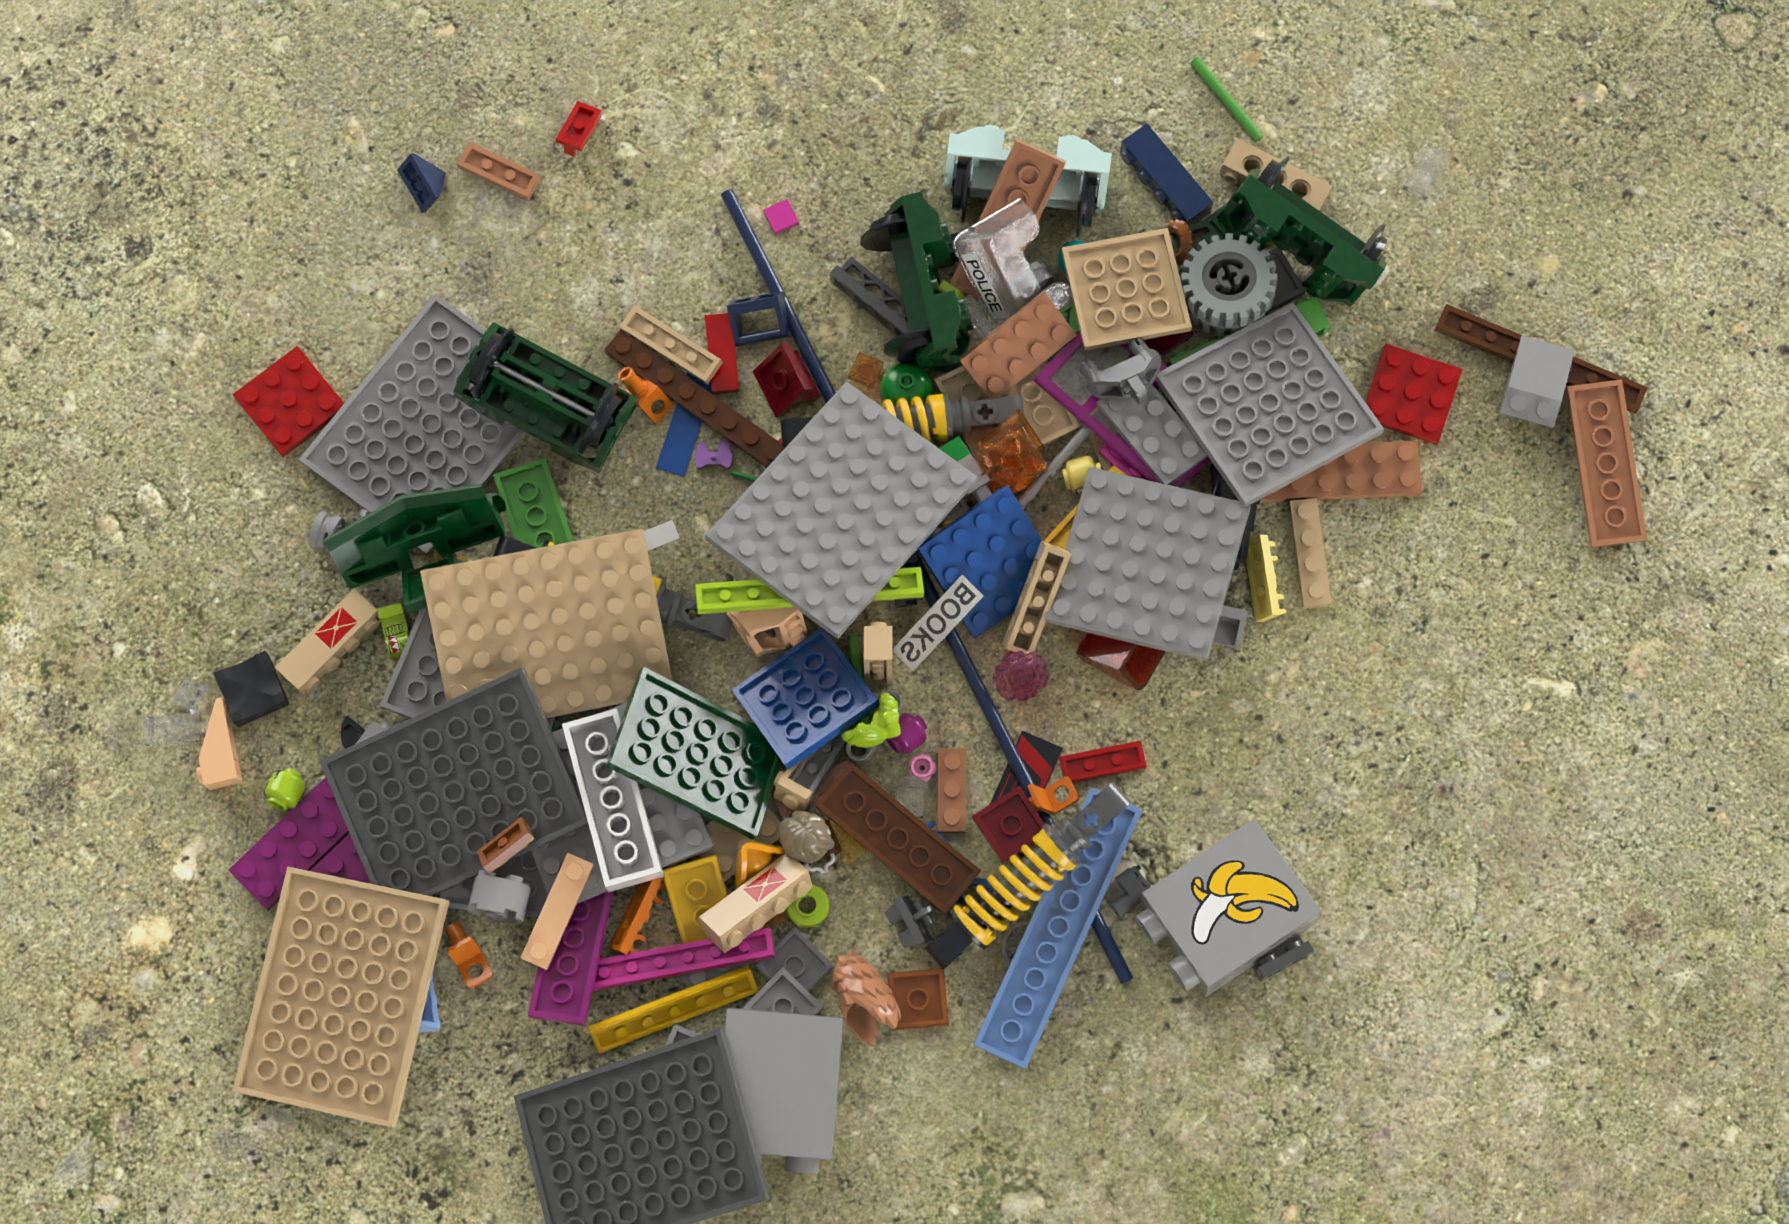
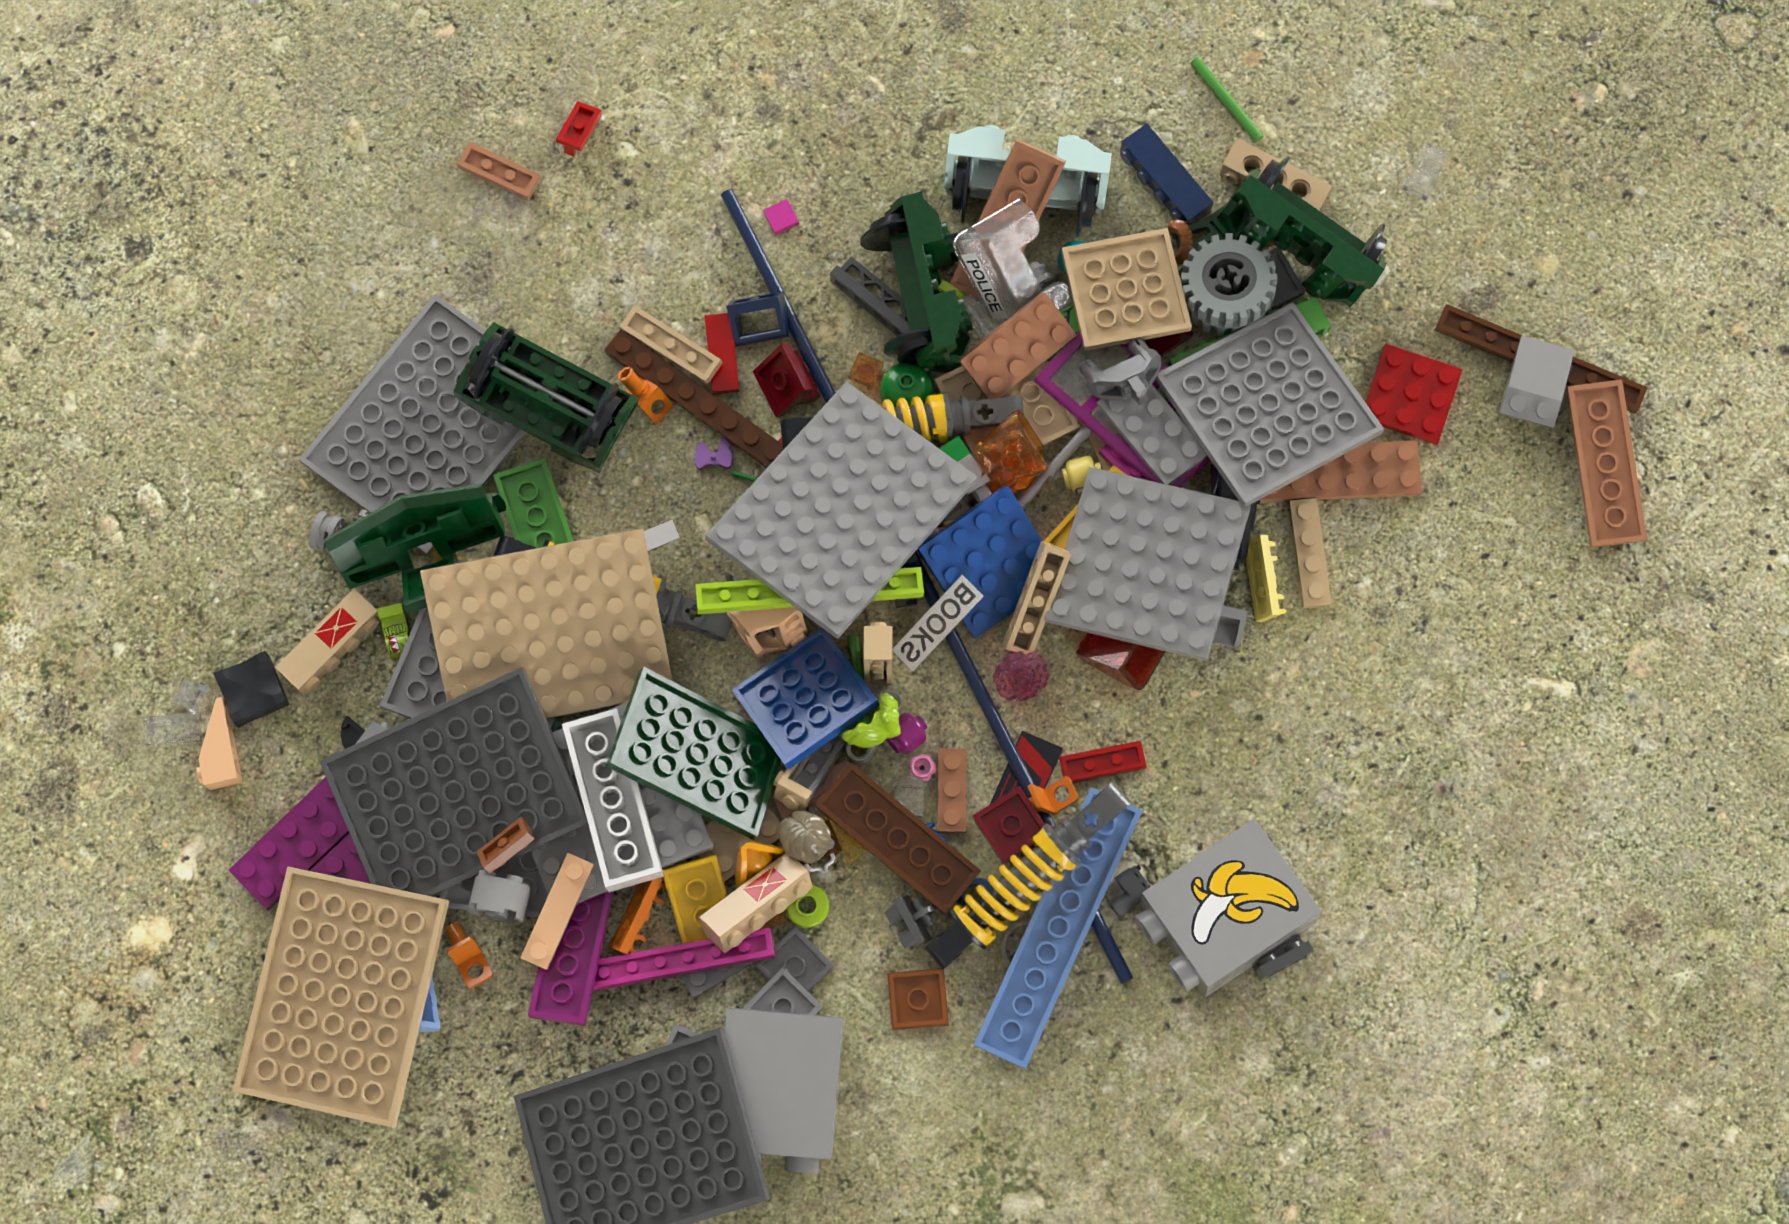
red plate [232,346,344,458] -> none
lime head [263,768,305,811] -> none
dark blue slope [397,153,446,213] -> none
yellow tile [588,965,759,1054] -> none
blue sticker [656,372,712,476] -> none
nougat head [830,949,901,1047] -> none

